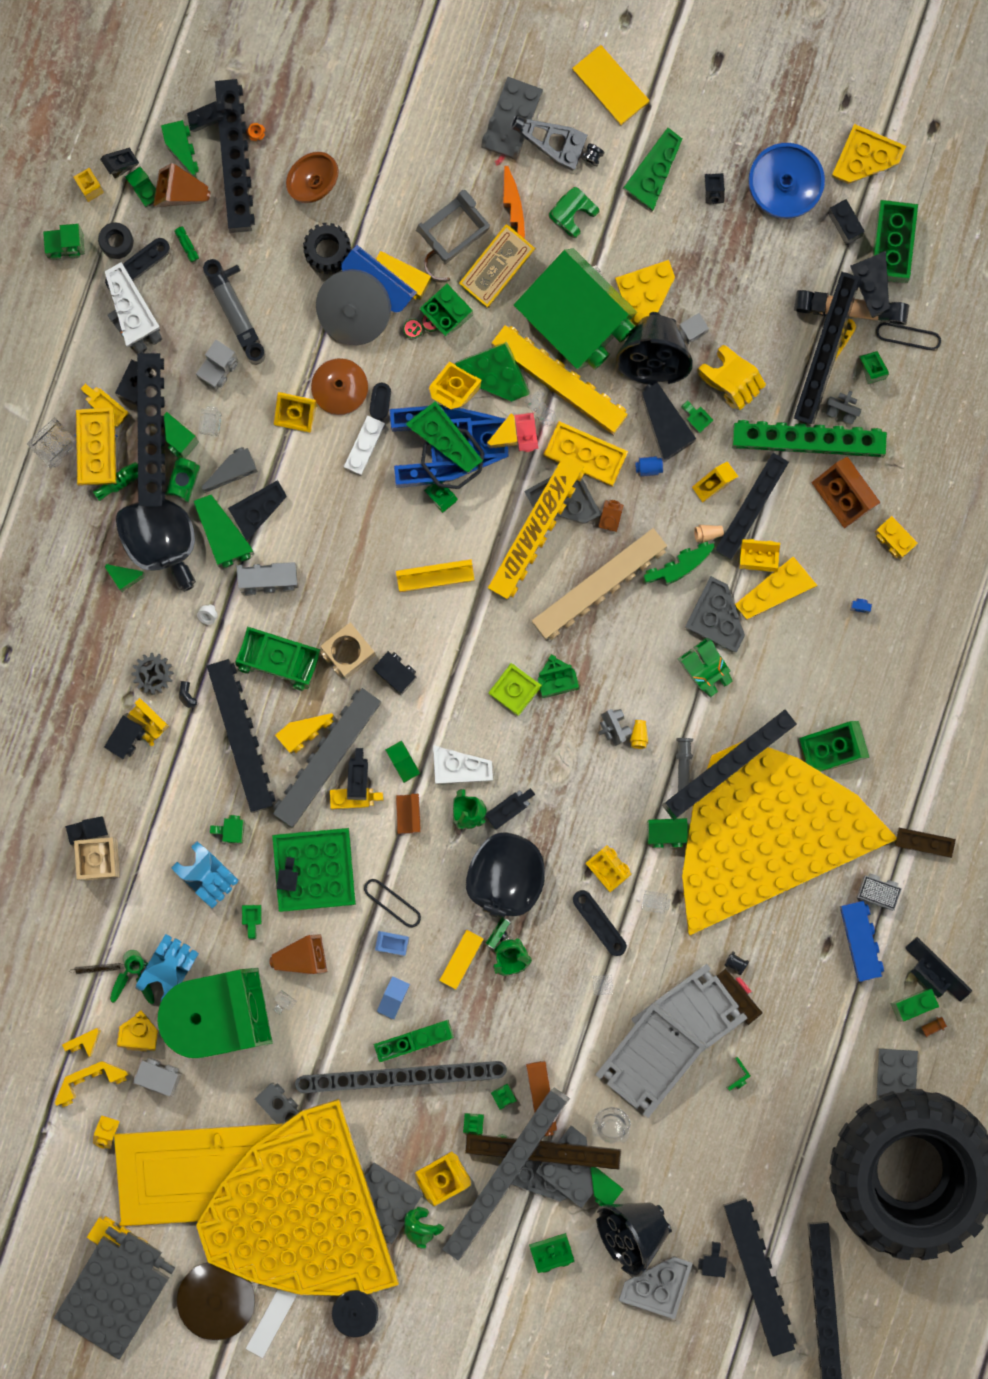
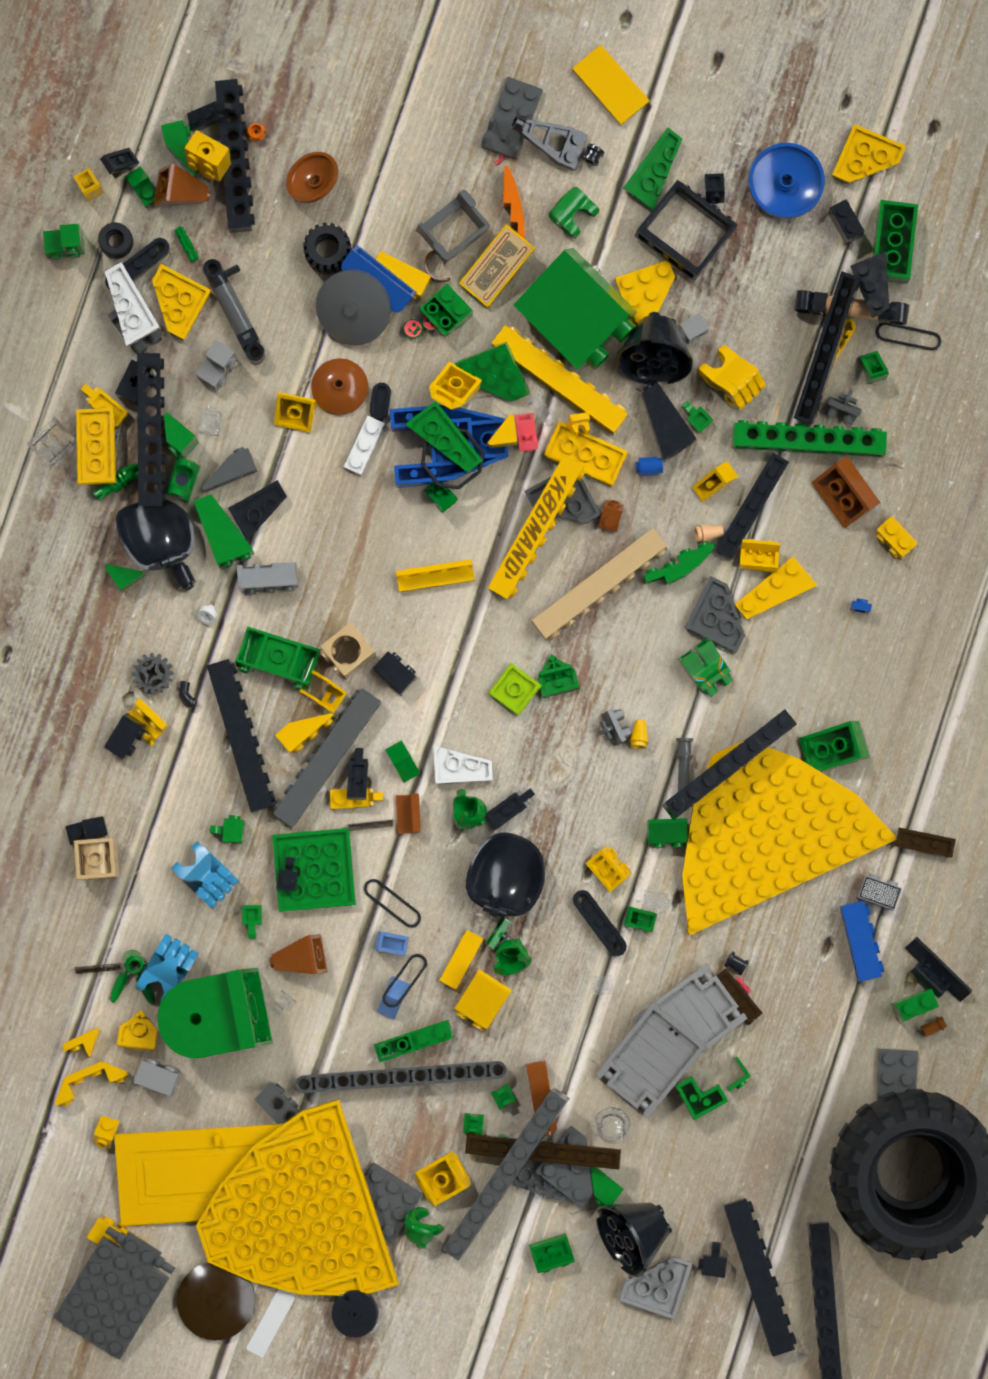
none -> yellow plate [152,264,212,341]
none -> yellow brick [184,130,231,182]
none -> yellow piece [299,670,347,714]
none -> dark brown piece [343,819,398,831]
none -> black piece [382,954,427,1008]
none -> yellow slope [454,969,512,1031]
none -> yellow tile [567,412,590,436]
none -> green slope [623,906,657,932]
none -> black window [635,179,738,282]
none -> green brick [675,1076,728,1120]

